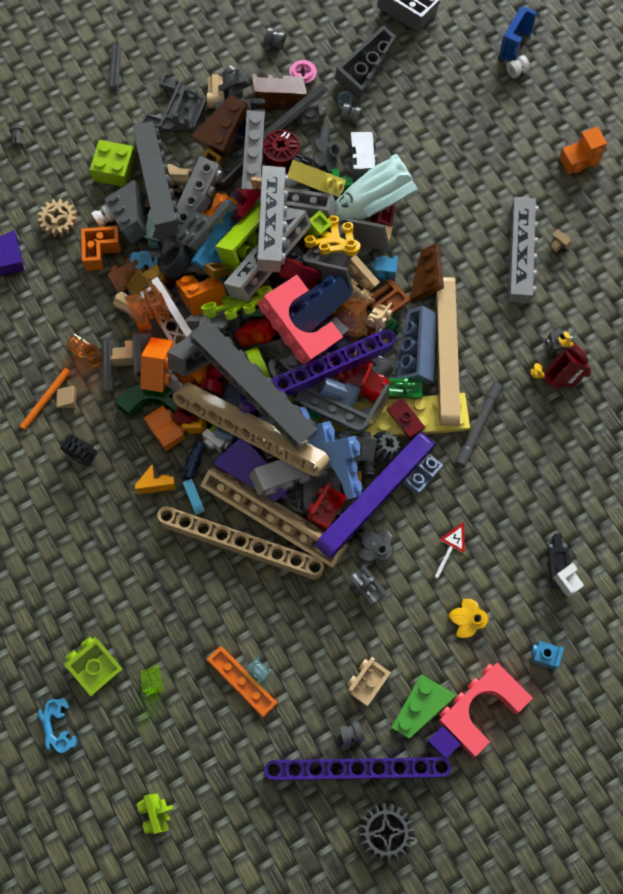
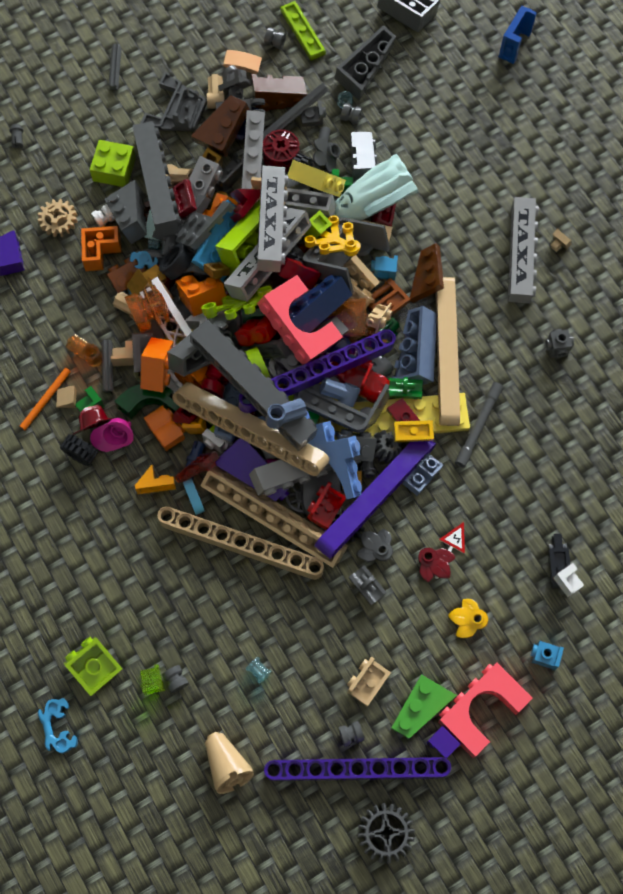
lime hips [137,793,174,834] -> none
orange tile [207,646,278,719] -> none
bright pink gear [289,60,317,84] -> none
white wheel [506,55,530,79] -> none
dark red torso [531,332,591,388] -> none
orange brick [559,126,607,174] -> none
none -> dark red piece [72,405,113,436]
none -> green panel [75,386,105,412]
none -> dark pink piece [90,418,134,452]
none -> dark grey wheel [162,665,189,693]
none -> dark red plate [172,178,197,218]
none -> clear red wing [174,451,220,483]
none -> tan cone [205,732,254,794]
none -> light nougat slope [222,50,262,74]
none -> sand blue piece [265,398,307,429]
none -> lime tile [280,1,326,61]
none -> yellow plate [393,420,434,442]
none -> dark red plate [418,548,455,582]

